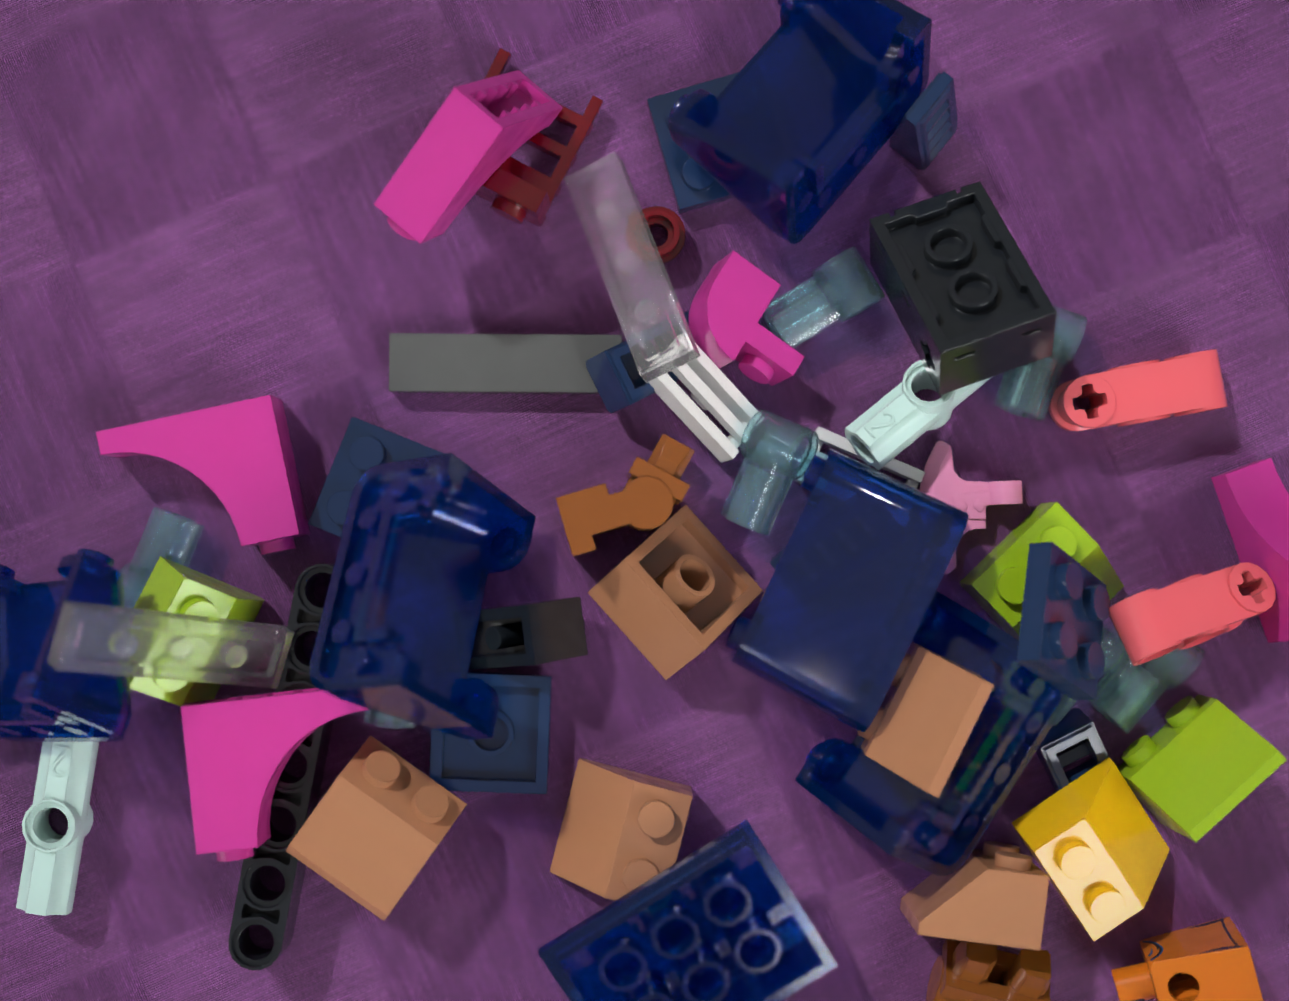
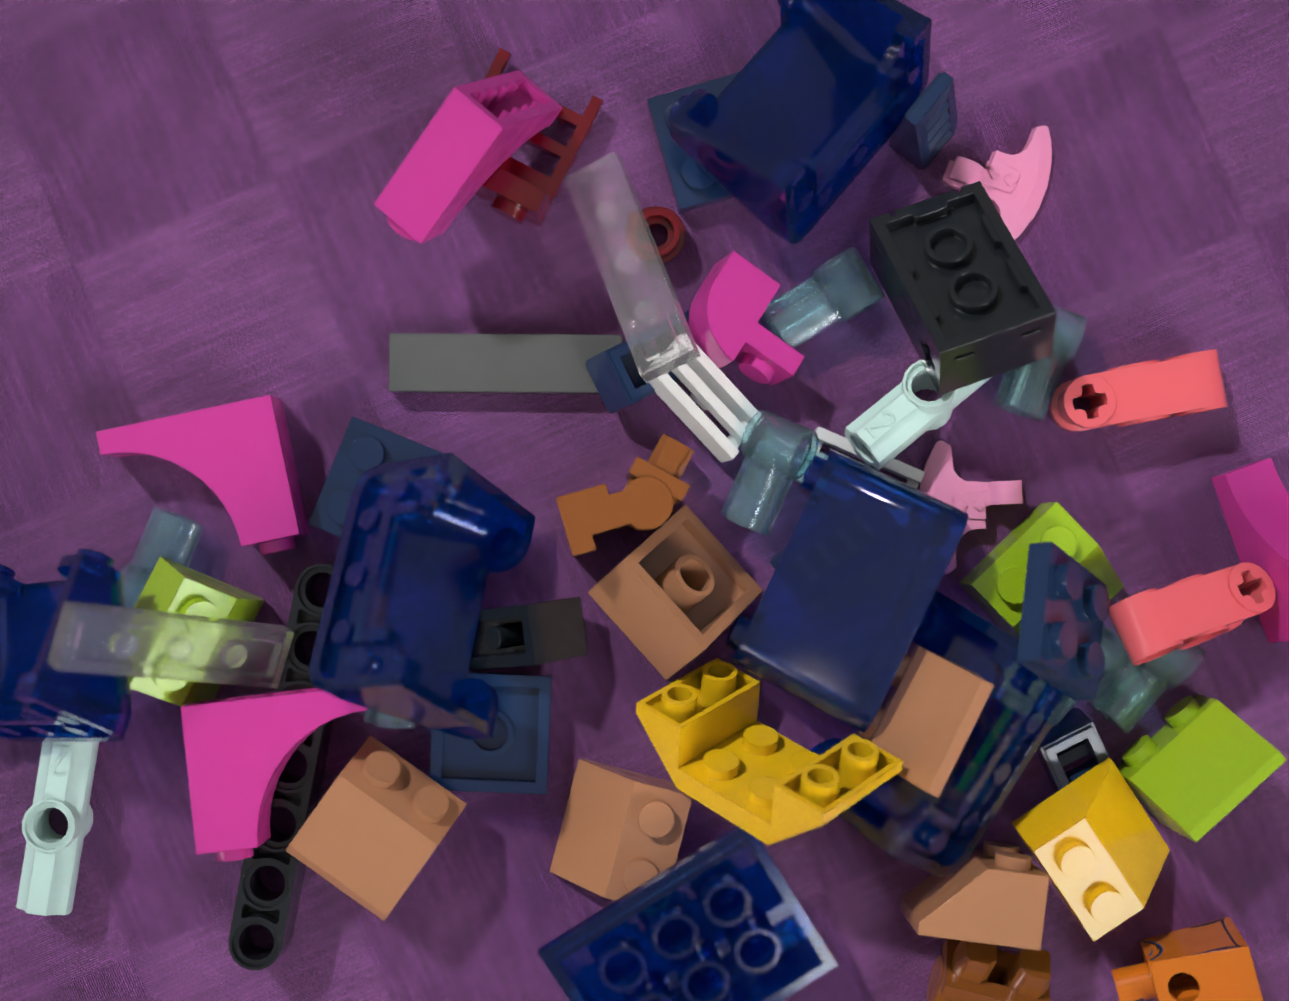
none -> yellow slope [636,658,903,845]
none -> bright pink piece [941,125,1052,240]

